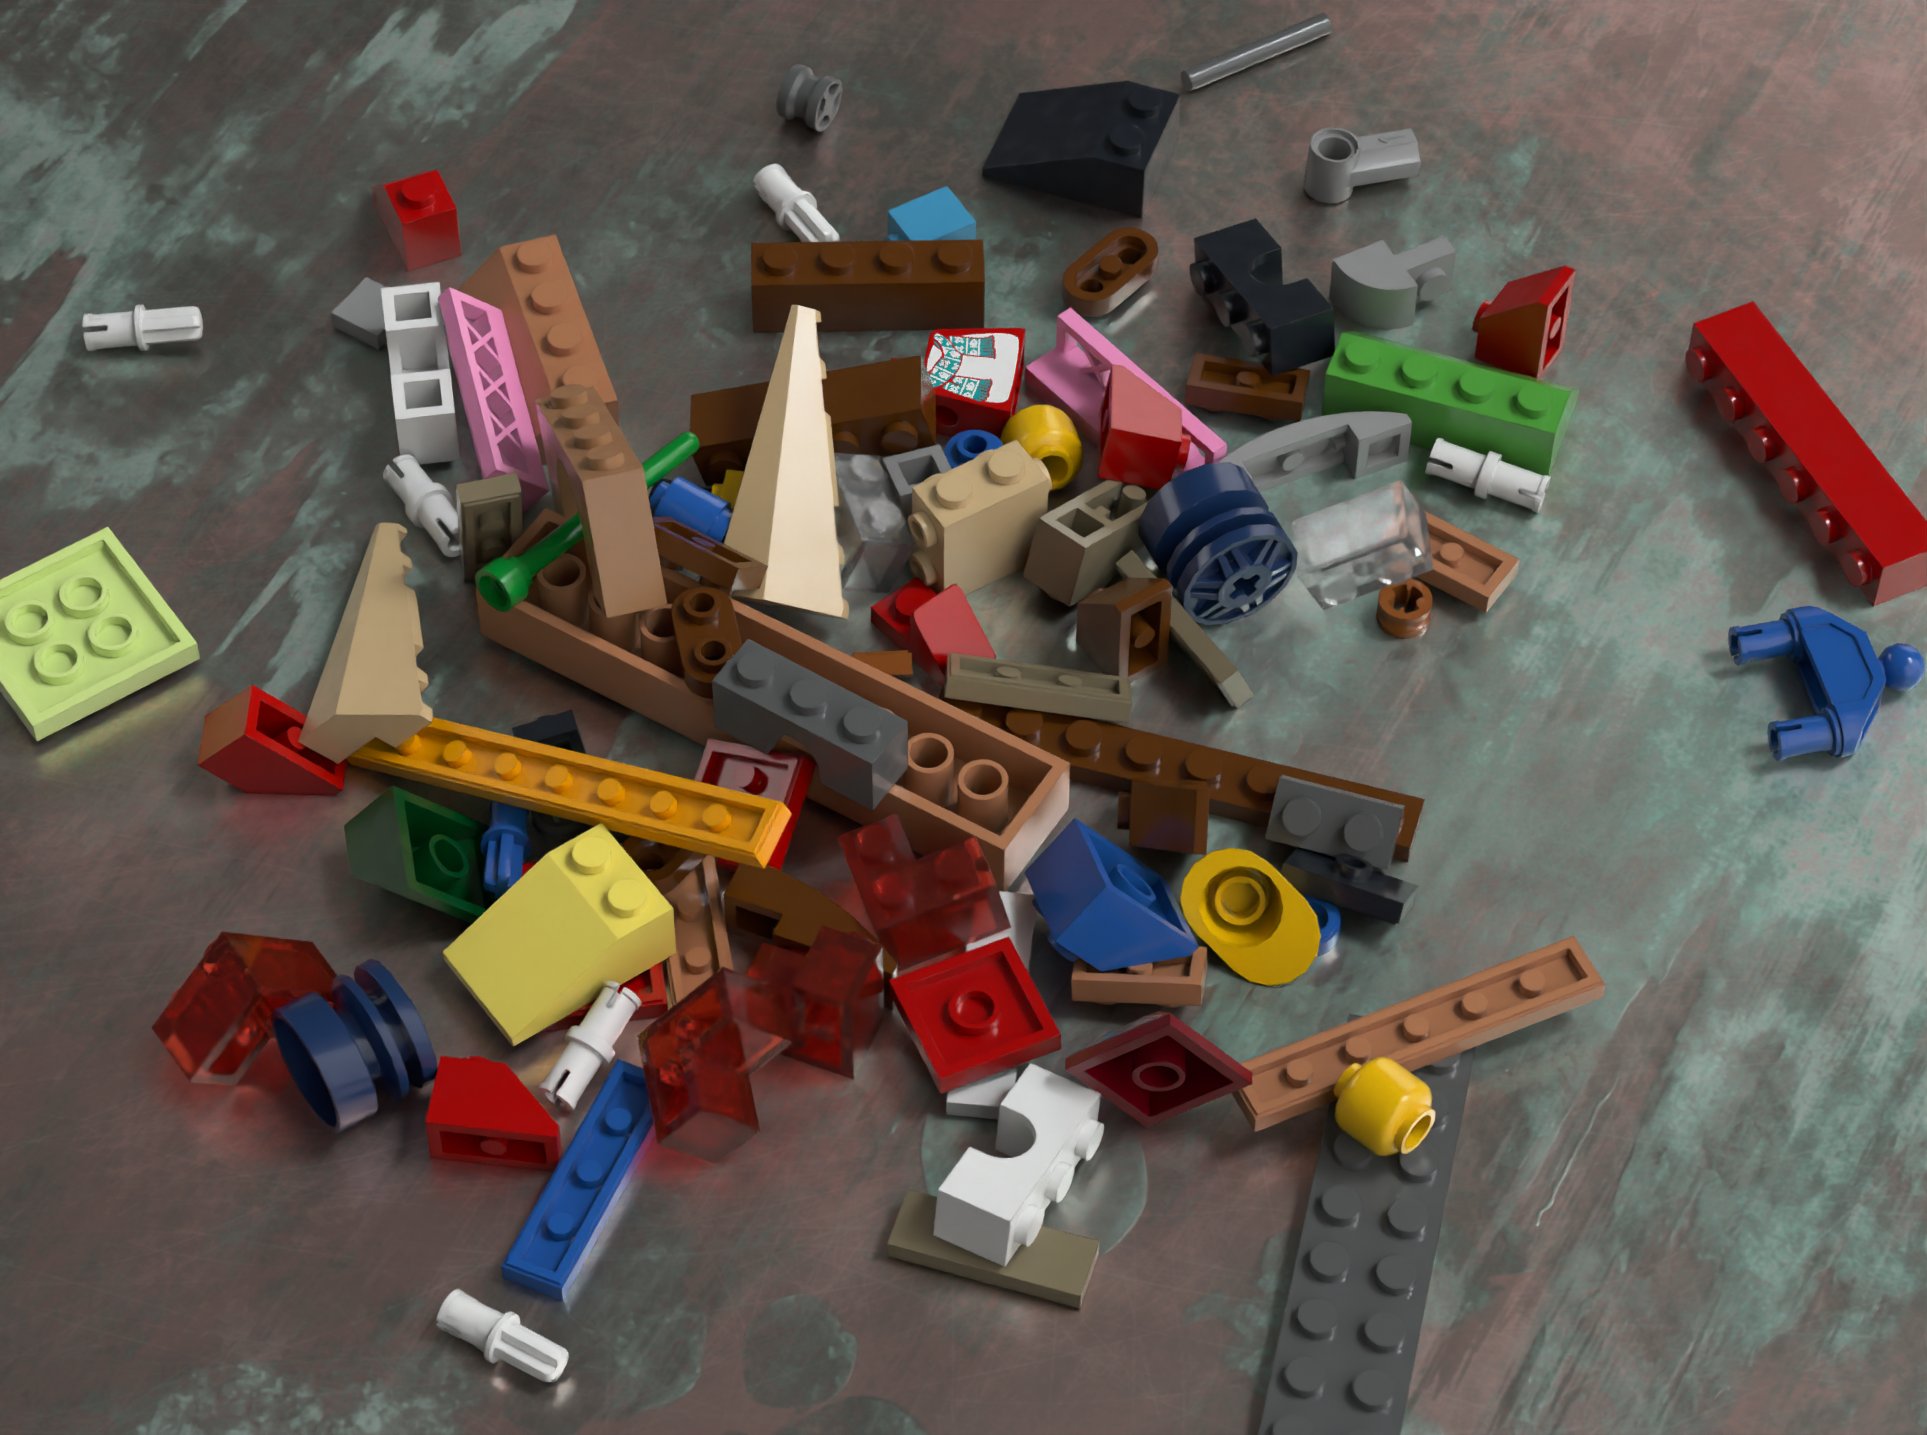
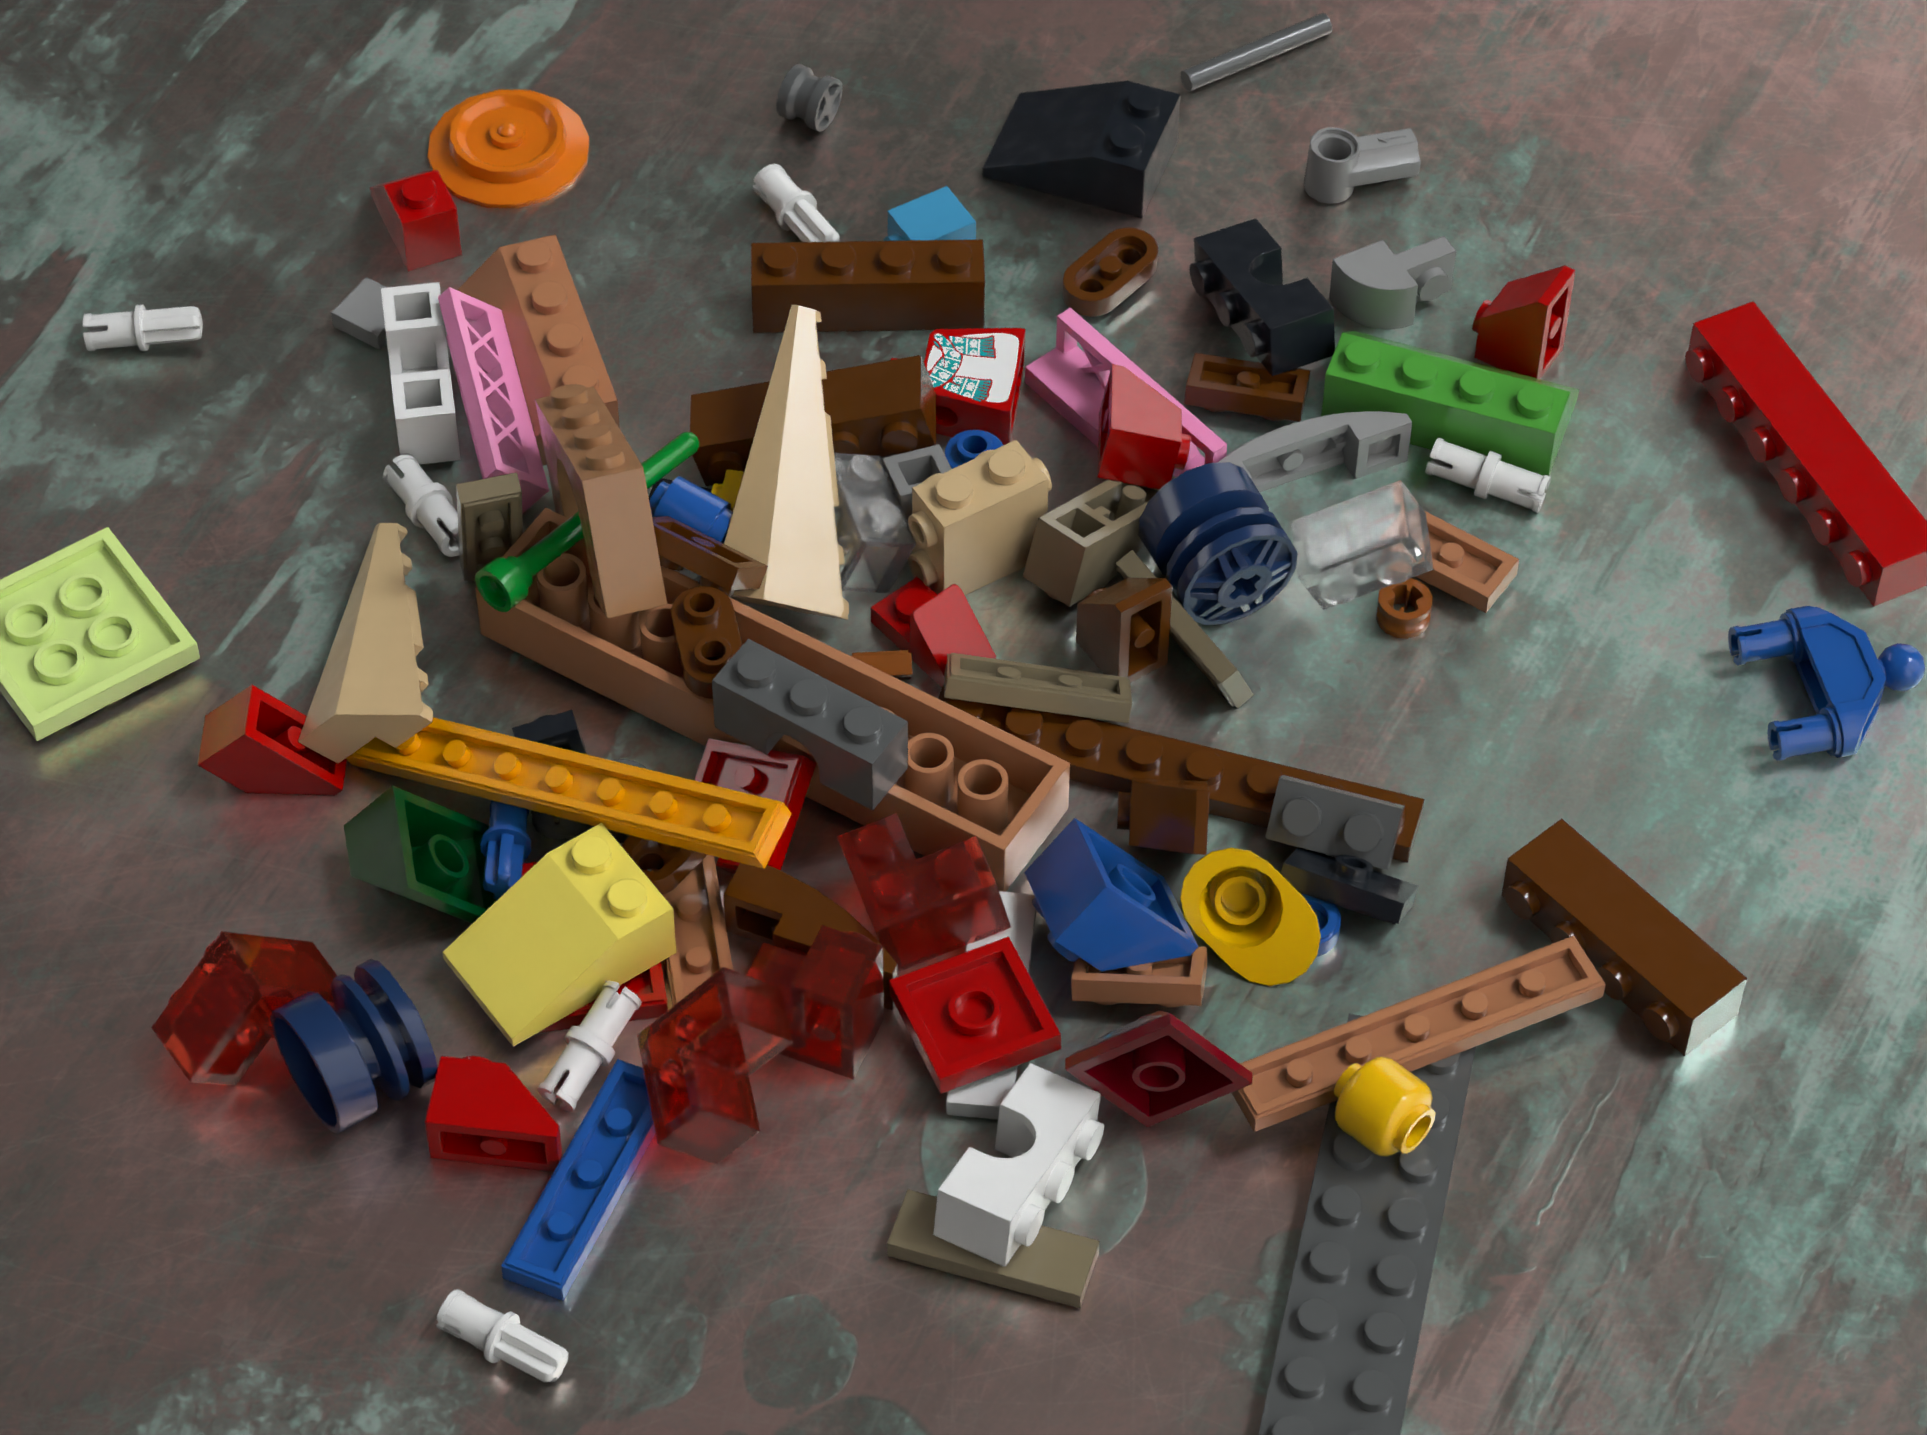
yellow head [1001,405,1084,493] -> none
none -> orange piece [427,89,589,208]
none -> reddish brown brick [1501,818,1747,1056]

